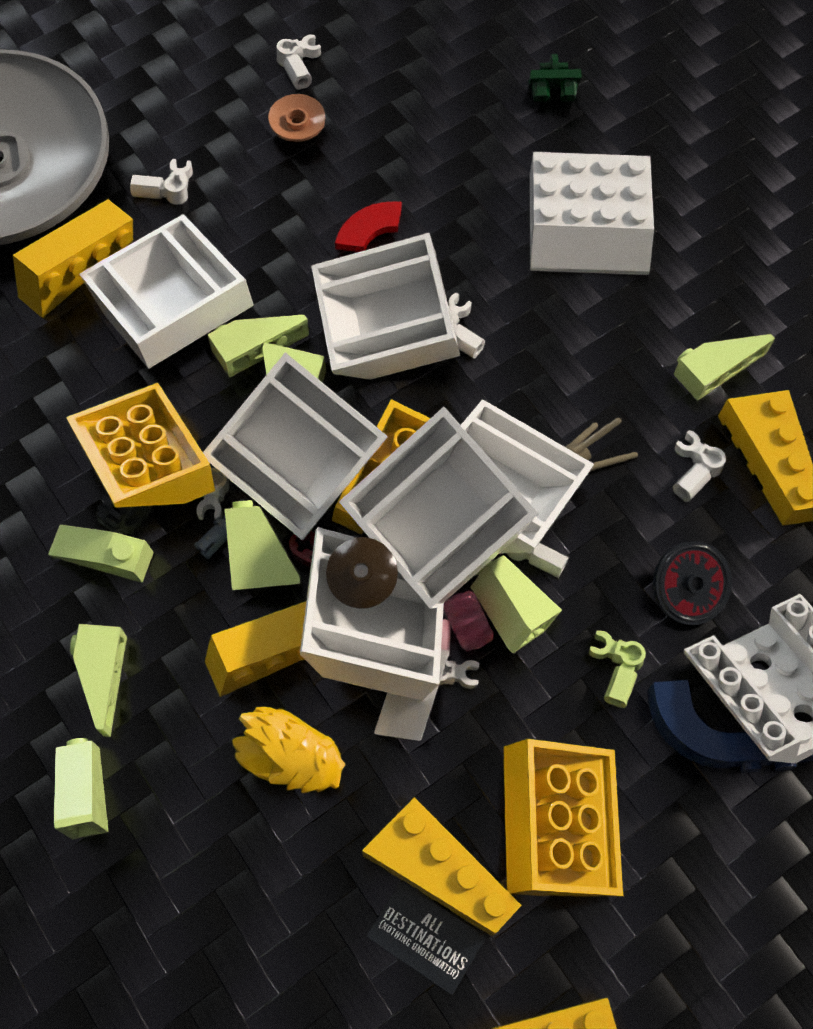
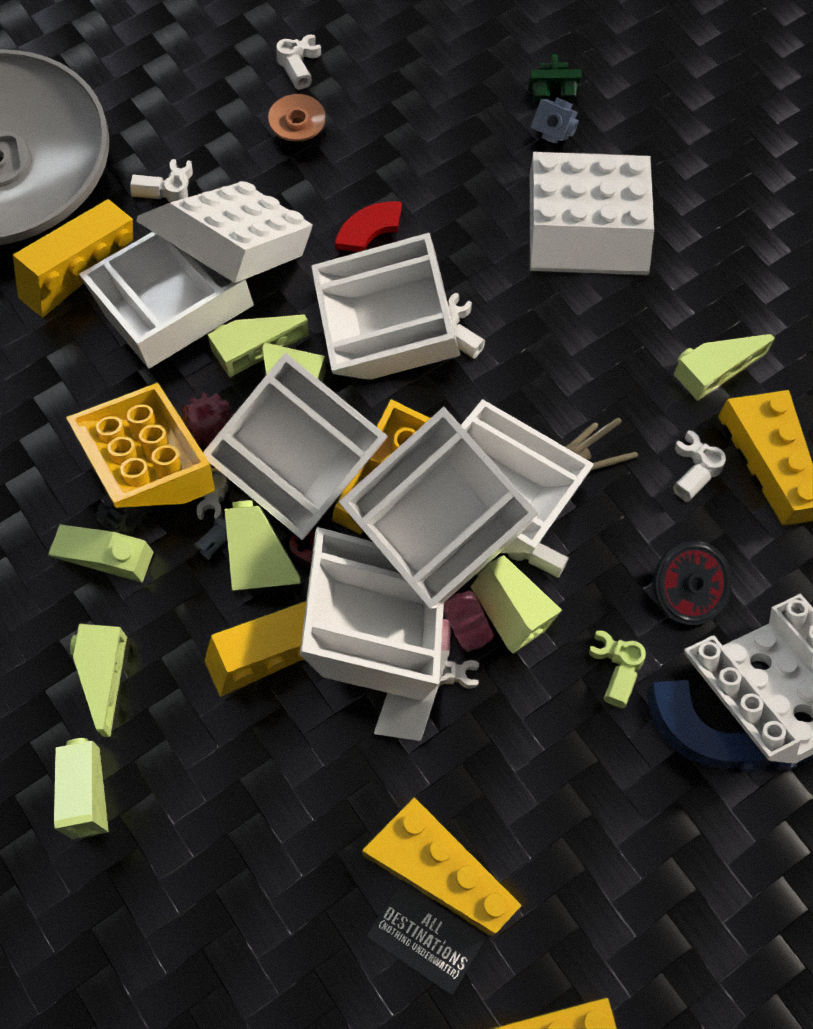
yellow head [232,707,345,793] -> none
dark brown dish [326,537,398,609] -> none
yellow slope [504,739,623,897] -> none
none -> white slope [137,181,313,283]
none -> clear pink gear [180,392,233,446]
none -> sand blue brick [530,98,579,144]

